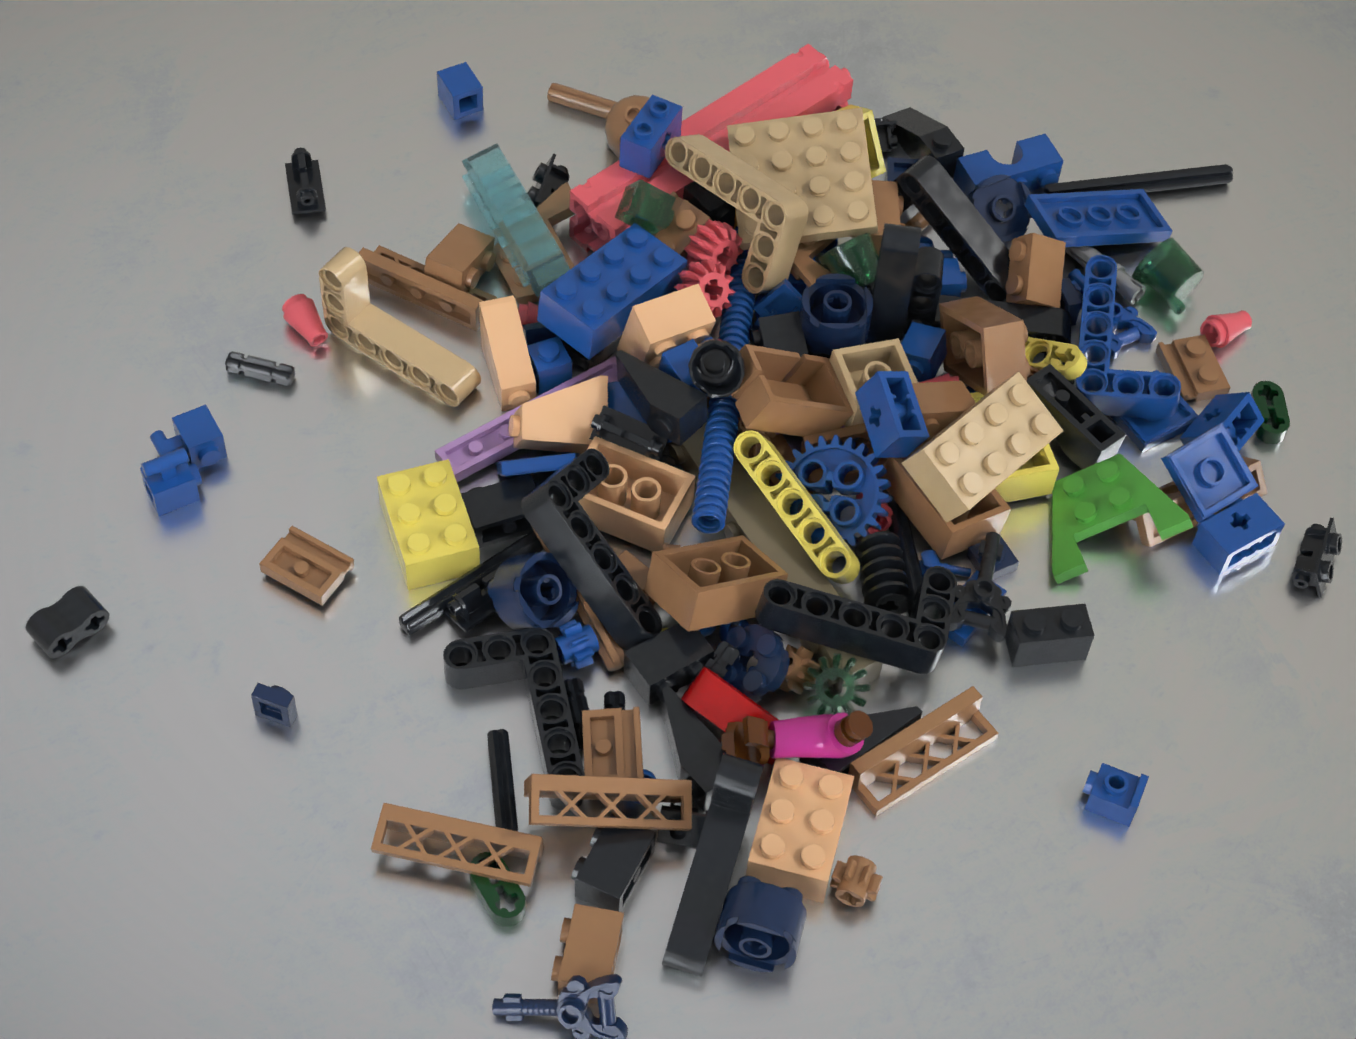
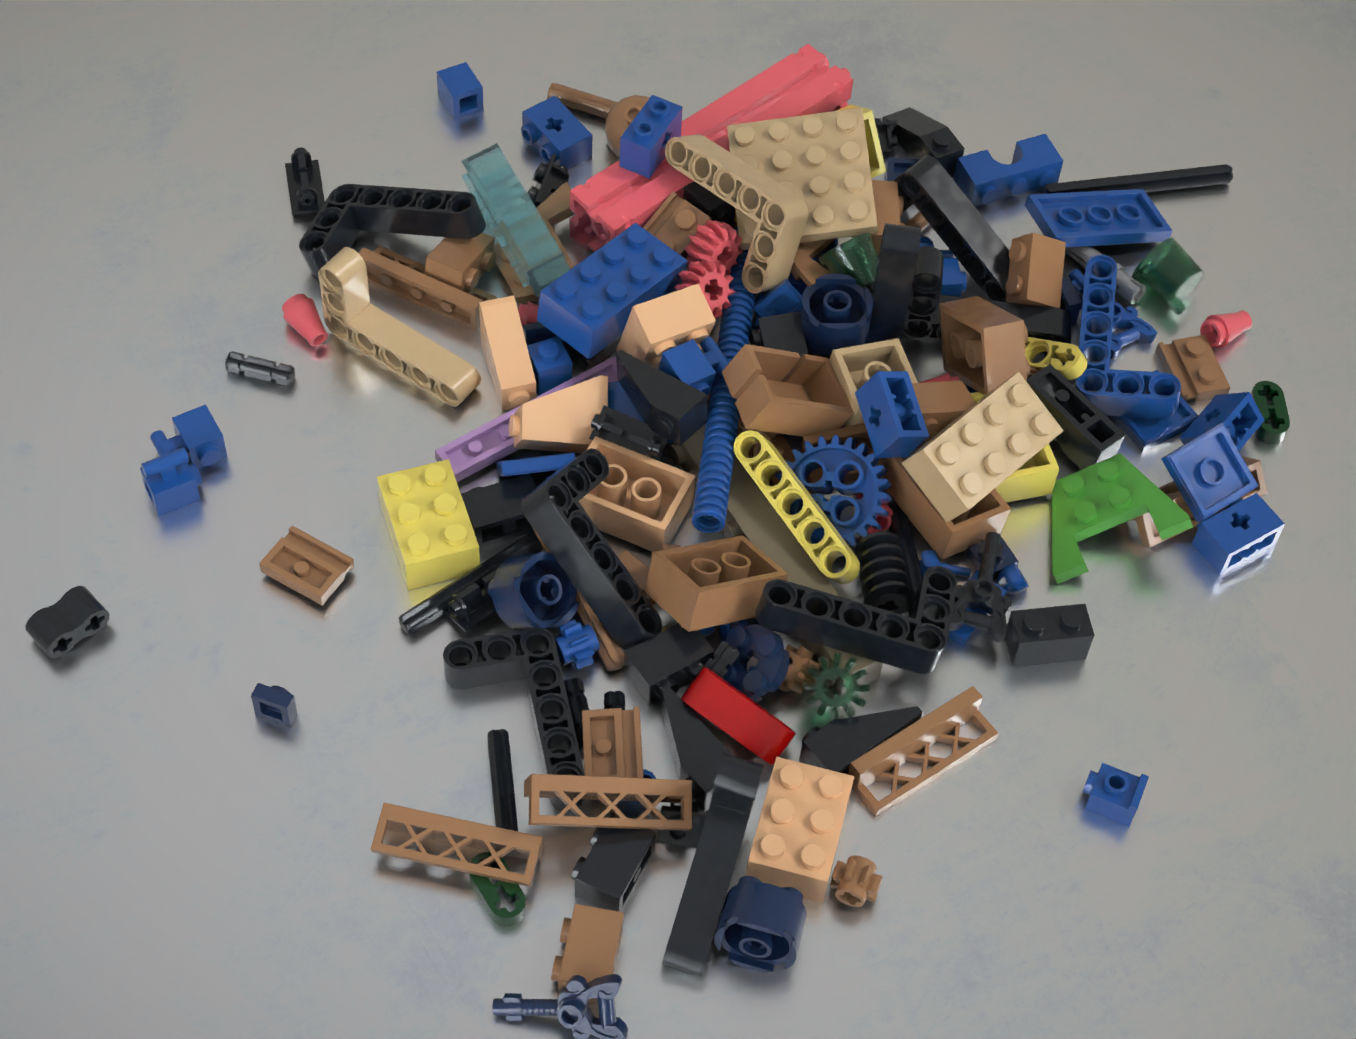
clear green brick [615,179,676,234] -> none
black hair [688,339,745,398] -> none
piece [721,710,873,765] -> none
blue brick [901,322,947,383] -> none
dark blue plate [967,175,1032,243] -> none
black hinge [1291,518,1342,598] -> none
none -> black beam [299,184,486,277]
none -> blue brick [521,96,593,170]
none -> blue hinge [997,562,1029,594]

